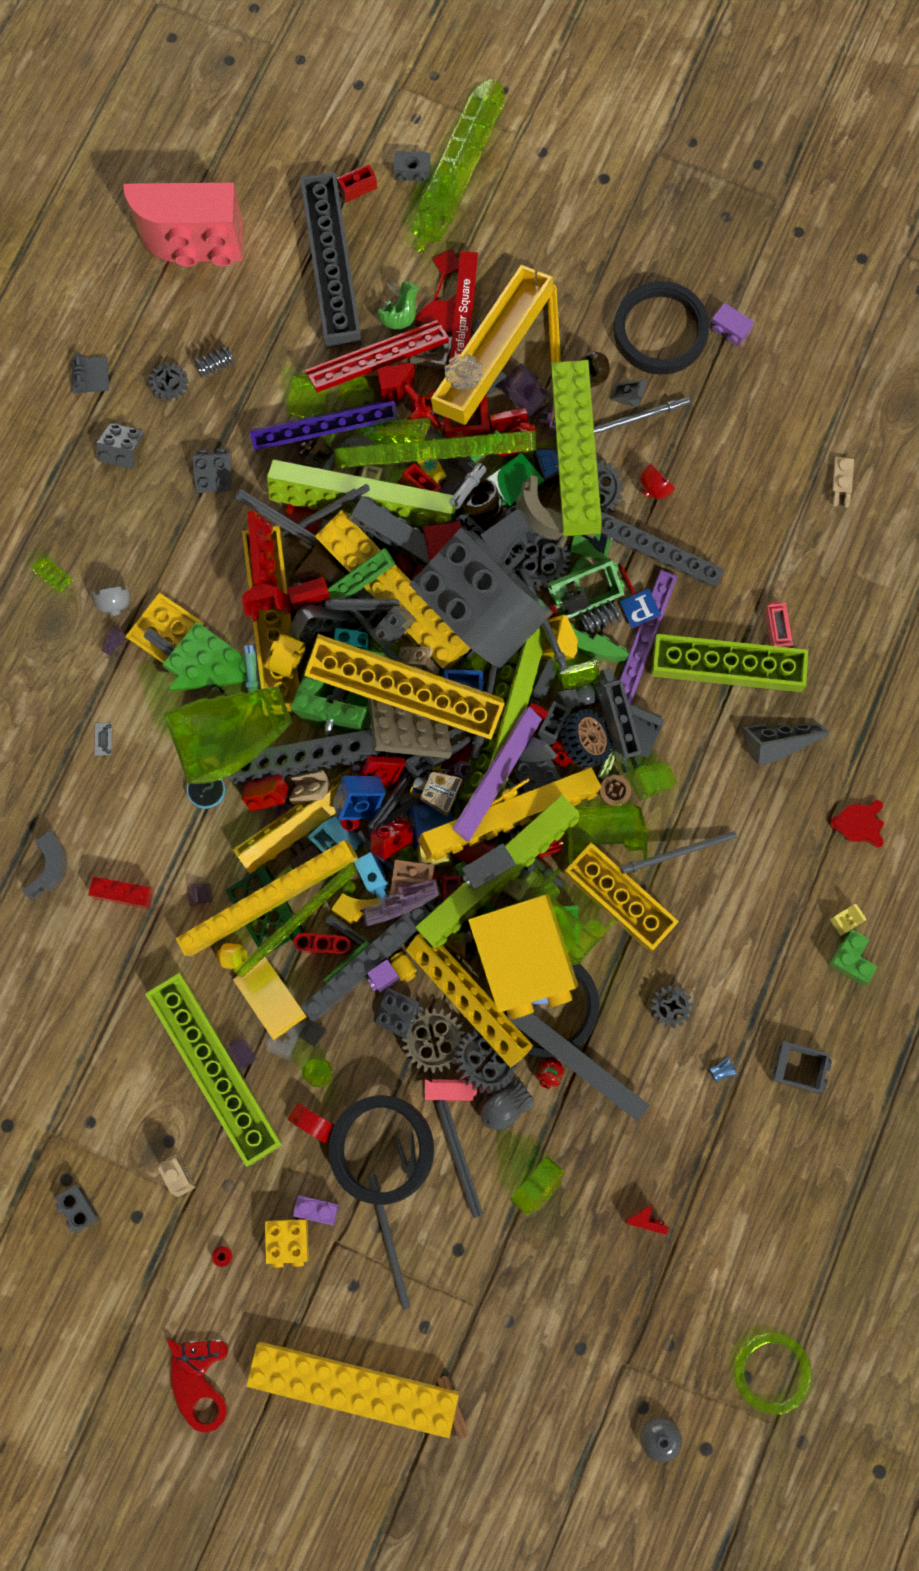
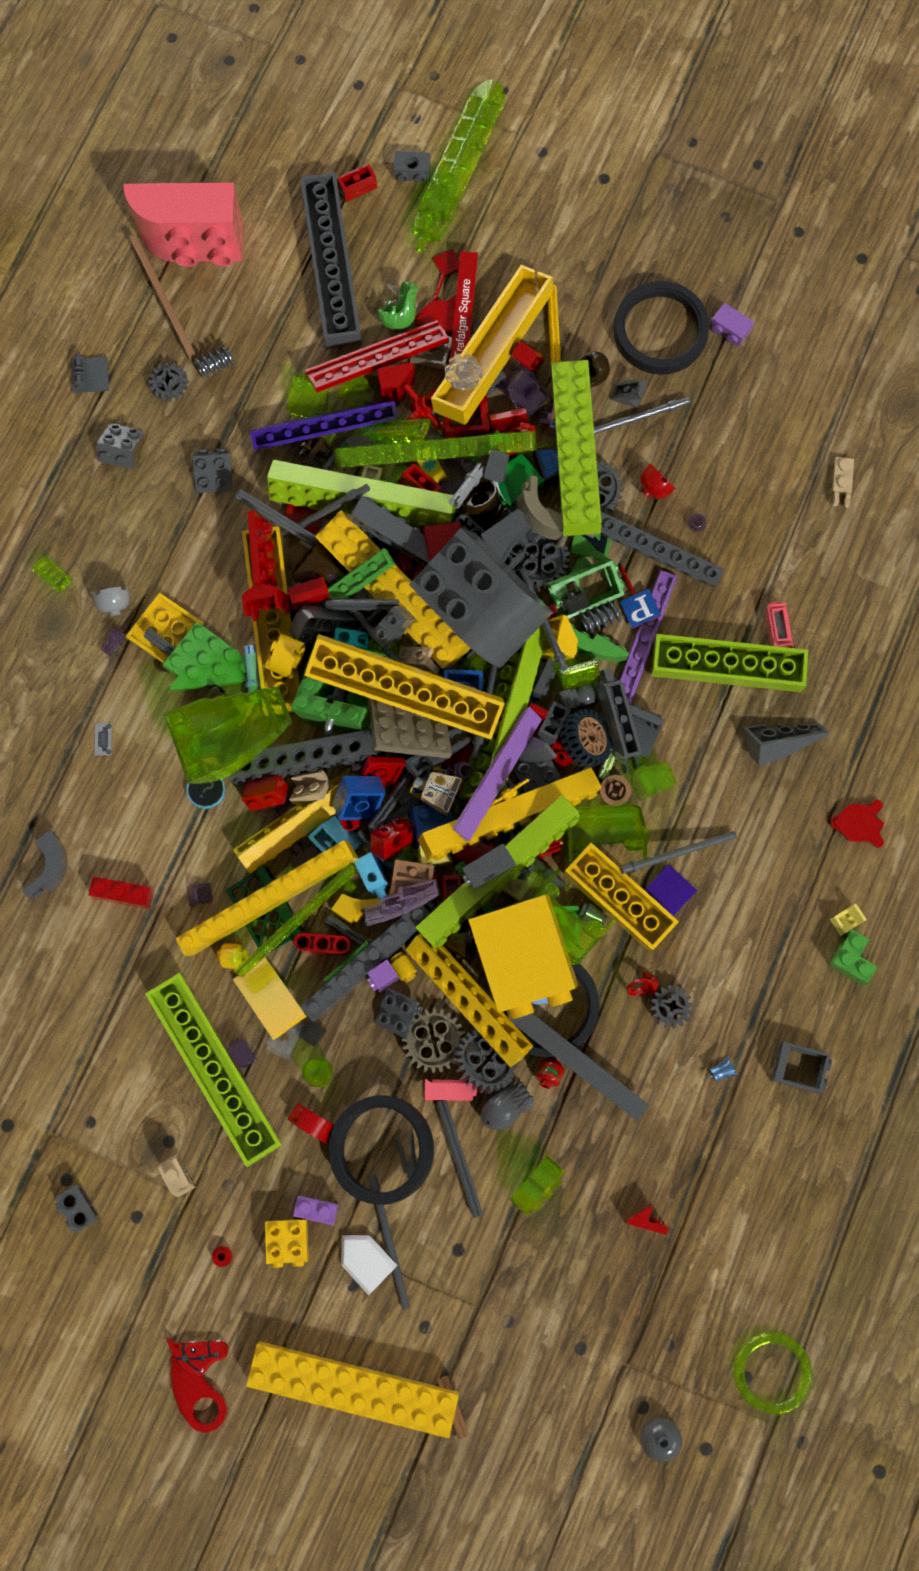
none -> medium nougat tile [129,234,196,363]
none -> white tile [341,1235,398,1295]
none -> dark grey slope [484,449,509,483]
none -> red brick [511,341,546,372]
none -> cone [577,902,608,926]
none -> red piece [626,972,659,996]
none -> dark purple tile [645,864,697,916]
none -> plate [688,514,706,532]

